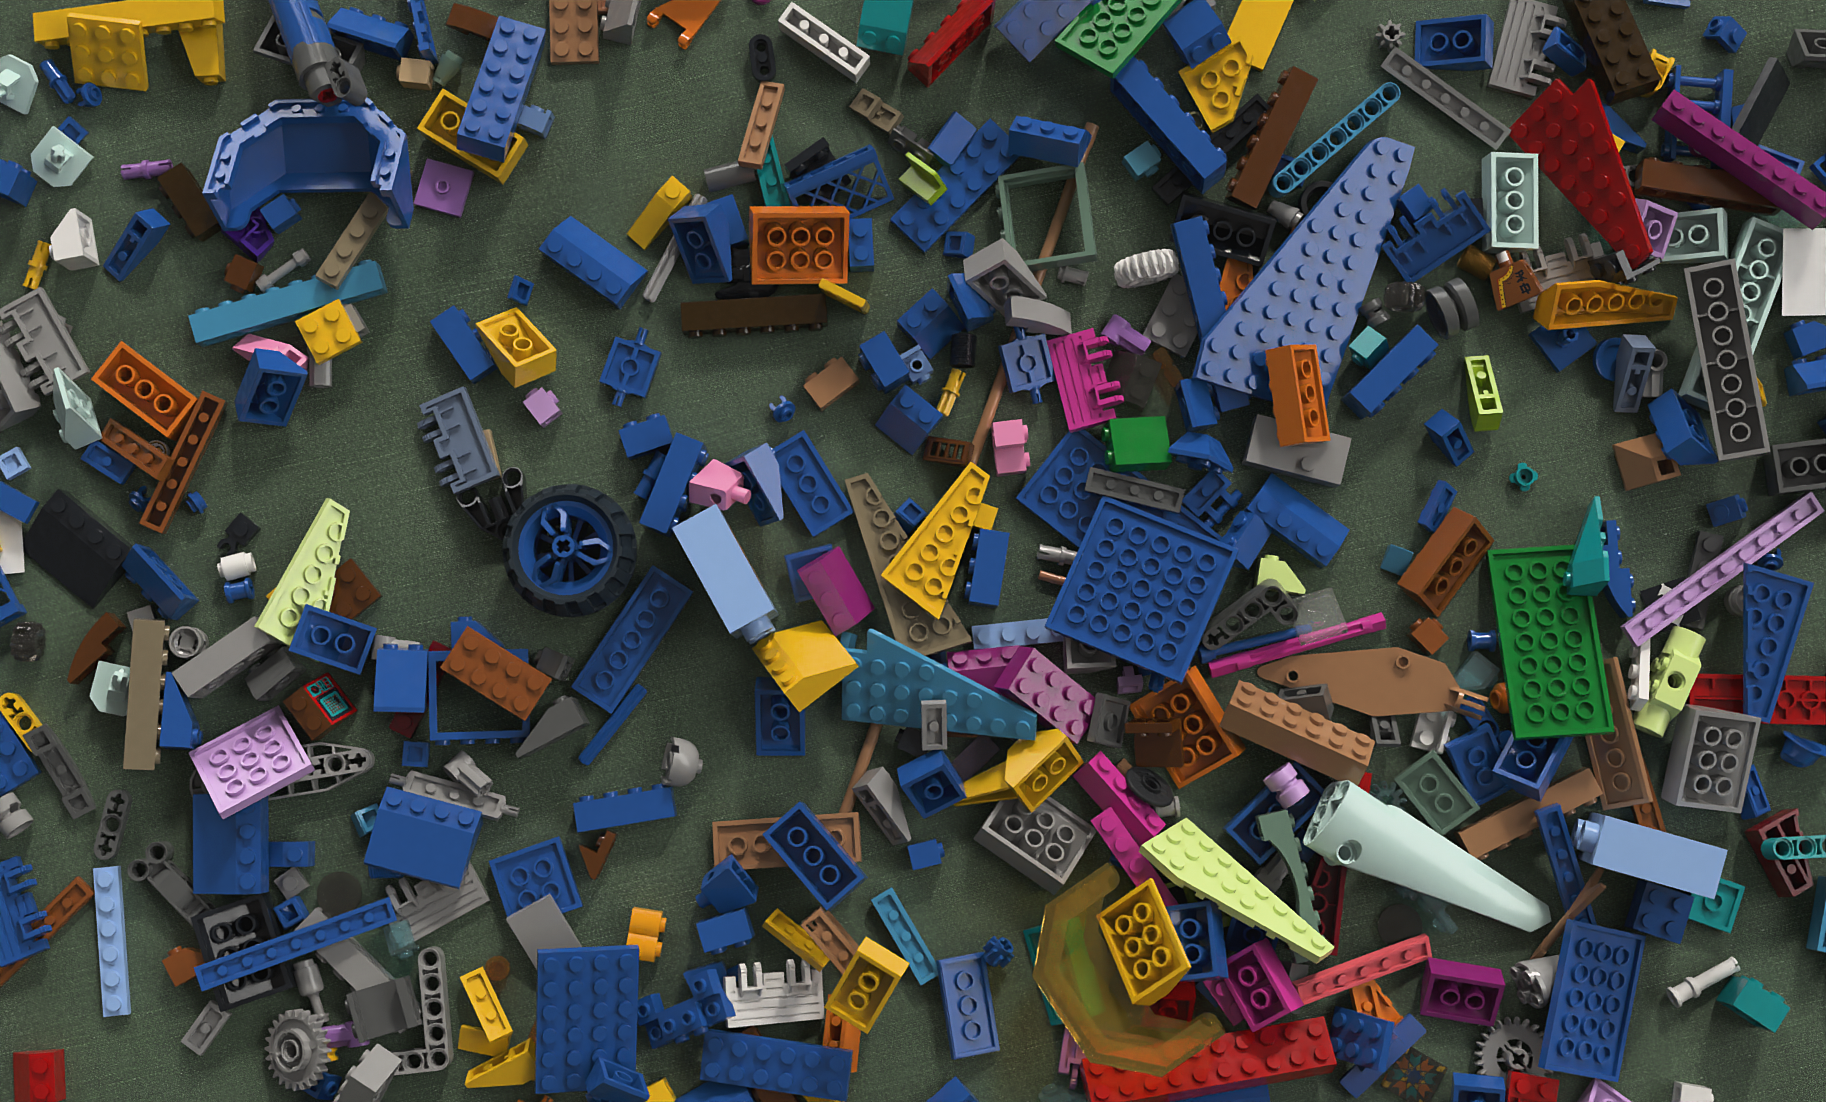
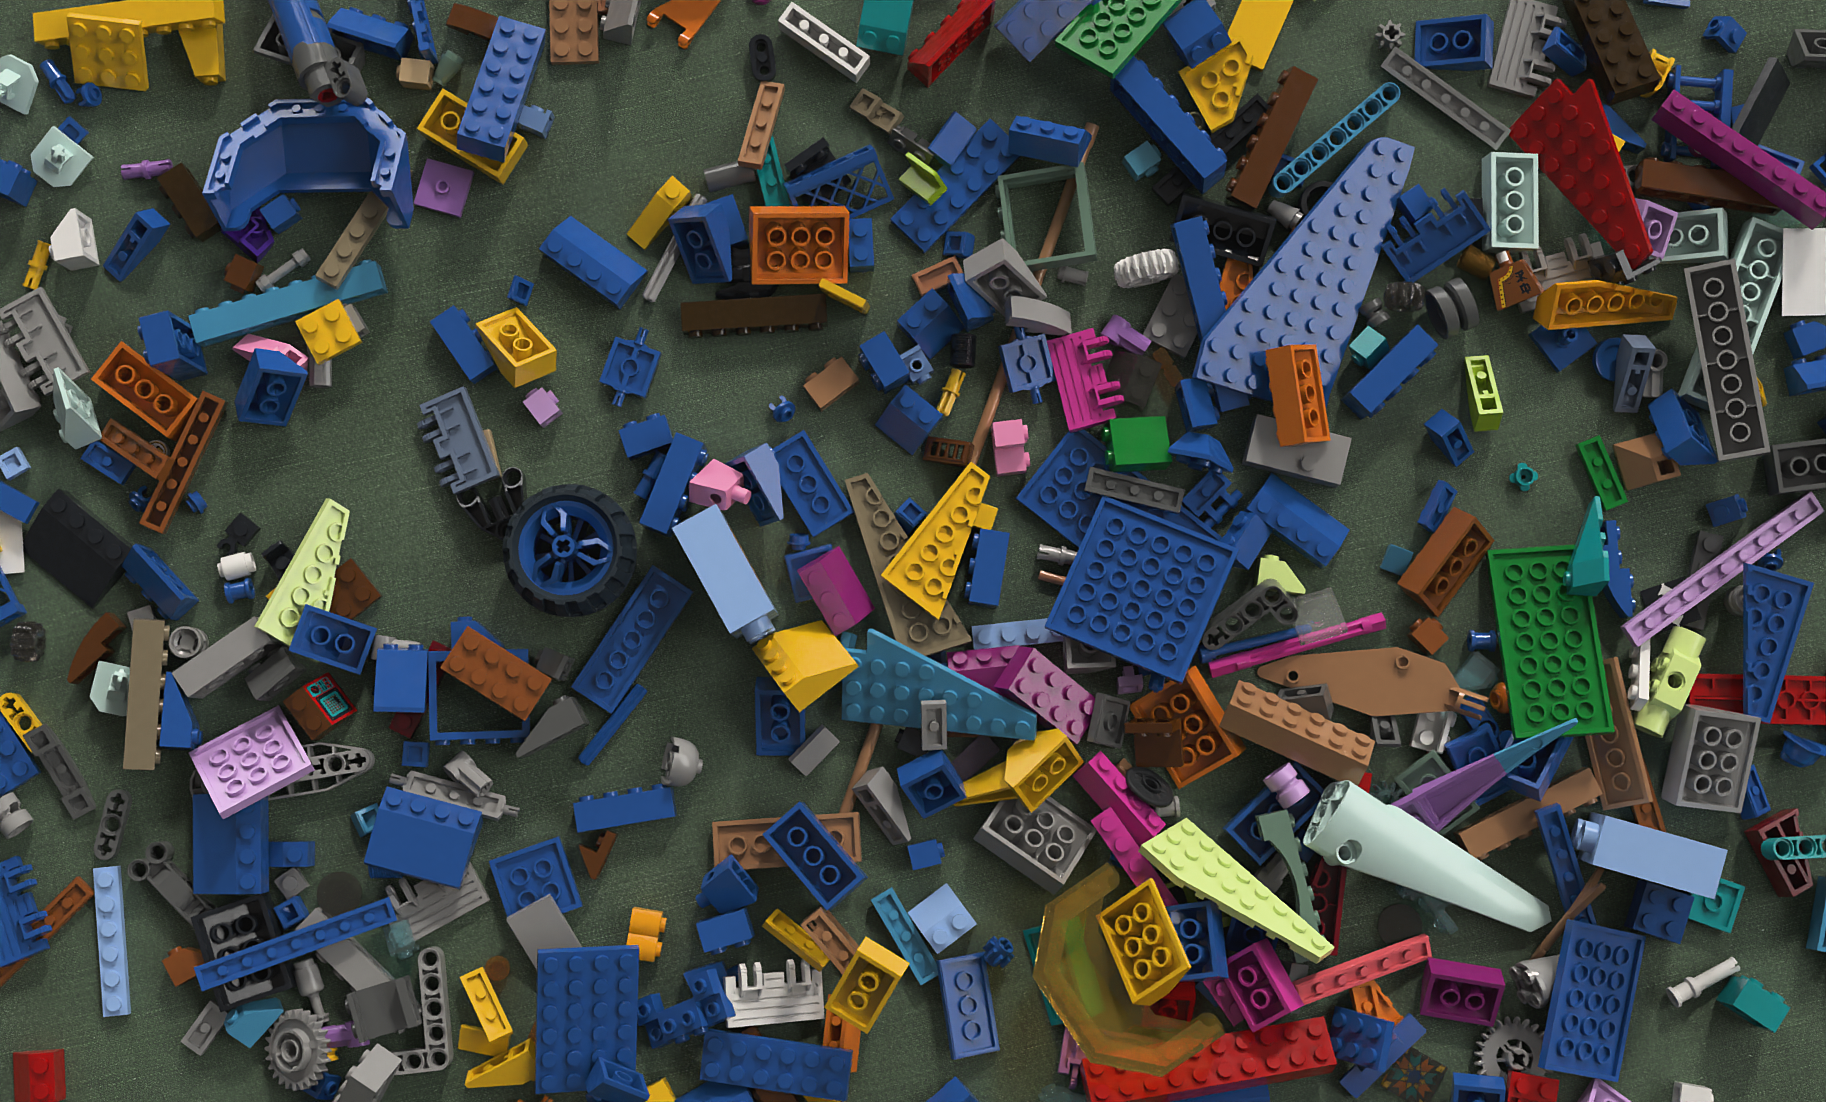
none -> blue brick [138,310,208,381]
none -> dark azure slope [224,998,284,1048]
none -> black bracket [261,540,295,581]
none -> blue plate [787,533,811,550]
none -> light grey tile [788,724,840,776]
none -> light blue slope [907,883,977,954]
none -> nougat tile [912,256,963,298]
none -> medium lavender plate [1392,718,1578,832]
none -> green plate [1575,435,1628,512]

